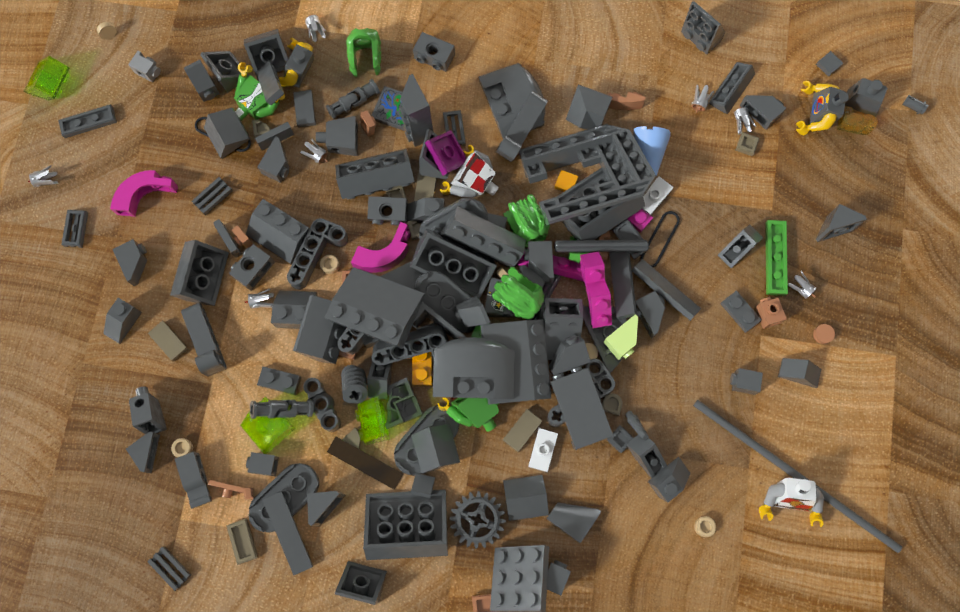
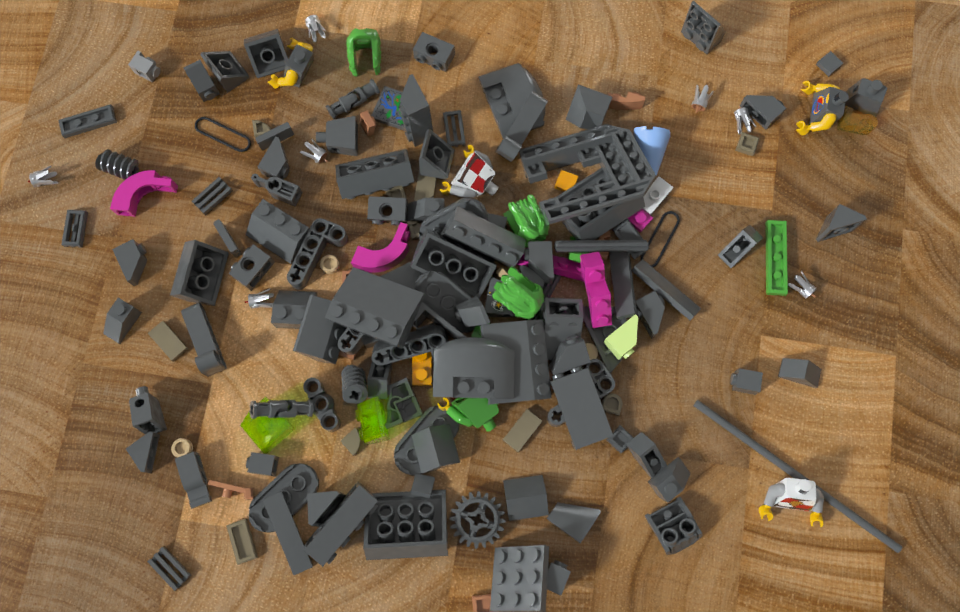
clear neon green slope [23,56,70,101] -> none
tan tile [97,22,117,40] -> none
dark grey slope [204,108,250,159] -> none
nougat plate [232,226,253,248] -> none
bright green torso [234,62,285,121] -> none
dark grey tile [256,61,284,106] -> none
dark grey plate [257,367,301,395] -> none
dark grey tile [293,90,316,128] -> none
dark brown sticker [327,437,403,490] -> none
dark grey slope [335,561,387,605] -> none
magenta tile [425,130,467,176] -> none
white plate [528,428,558,472] -> none
dark grey animal [625,411,649,440] -> none
tan tile [694,516,716,537] -> none
dark grey slope [709,62,755,114] -> none
dark grey plate [720,290,762,333] -> none
nougat brick [755,297,787,329] -> none
nougat tile [813,324,835,344] -> none
dark grey pin [902,95,929,115] -> none
none -> dark grey piece [95,149,139,180]
none -> dark grey piece [251,174,303,207]
none -> dark grey slope [304,481,378,566]
none -> dark grey slope [645,497,702,555]

